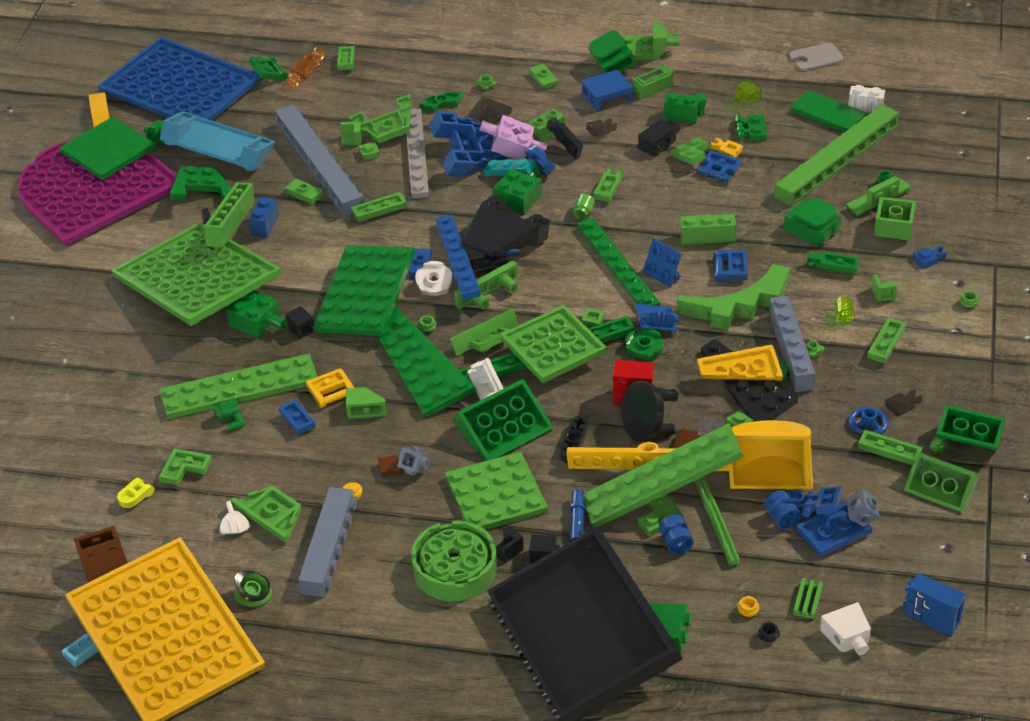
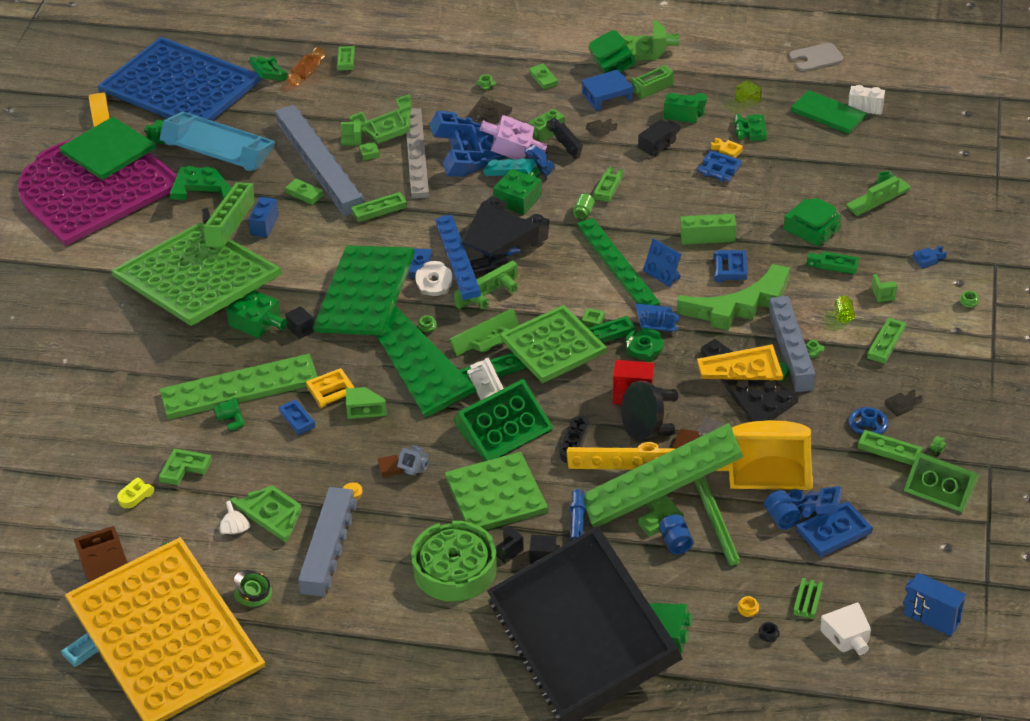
green tile [419,92,464,113] -> none
bright green plate [671,138,709,164] -> none
bright green plate [725,411,754,427] -> none
bright green brick [774,104,899,207] -> none
sand blue brick [846,489,879,527] -> none
bright green brick [874,197,916,240] -> none
green slope [936,405,1006,451] -> none

